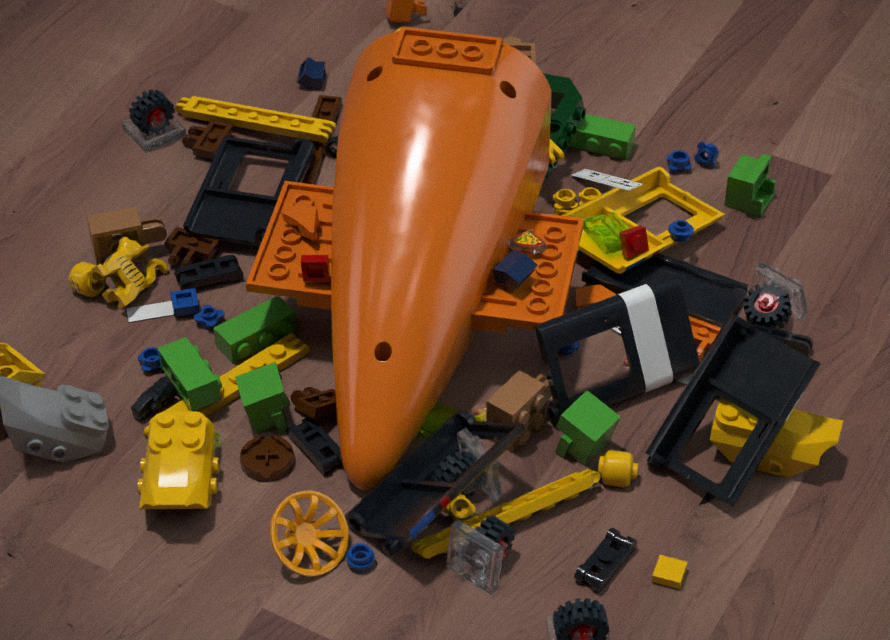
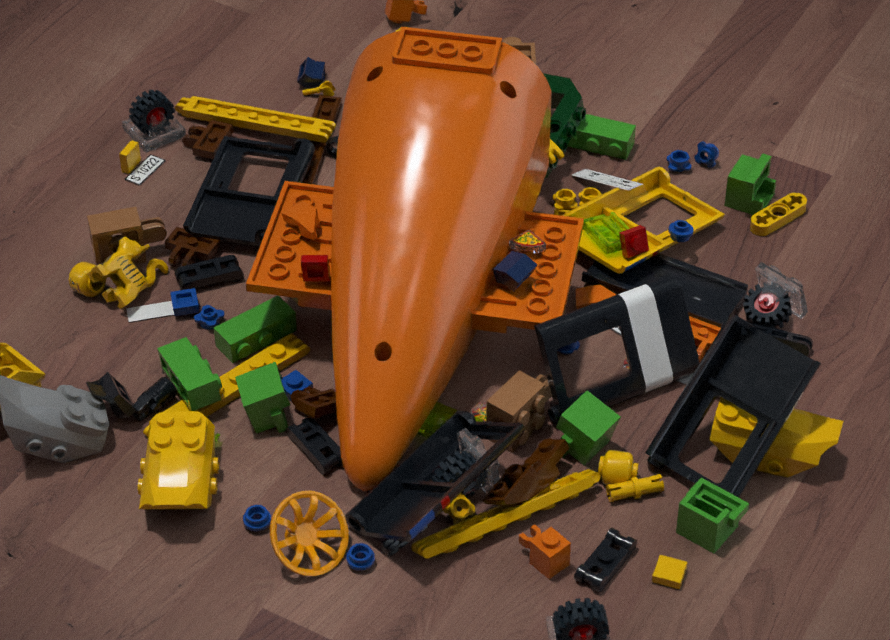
blue plate [138,347,162,372] -> none
reddish brown tile [240,435,295,482] -> none
clear plate [446,516,515,595] -> none
none -> black slope [86,372,137,419]
none -> yellow tile [119,140,141,174]
none -> white sticker [125,154,166,185]
none -> blue plate [243,505,271,531]
none -> blue plate [282,370,313,401]
none -> yellow hand [302,81,336,96]
none -> reddish brown slope [483,438,569,505]
none -> orange brick [519,524,571,579]
none -> yellow pin [606,474,664,502]
none -> bright green plate [676,478,749,554]
none -> yellow beam [750,193,807,236]

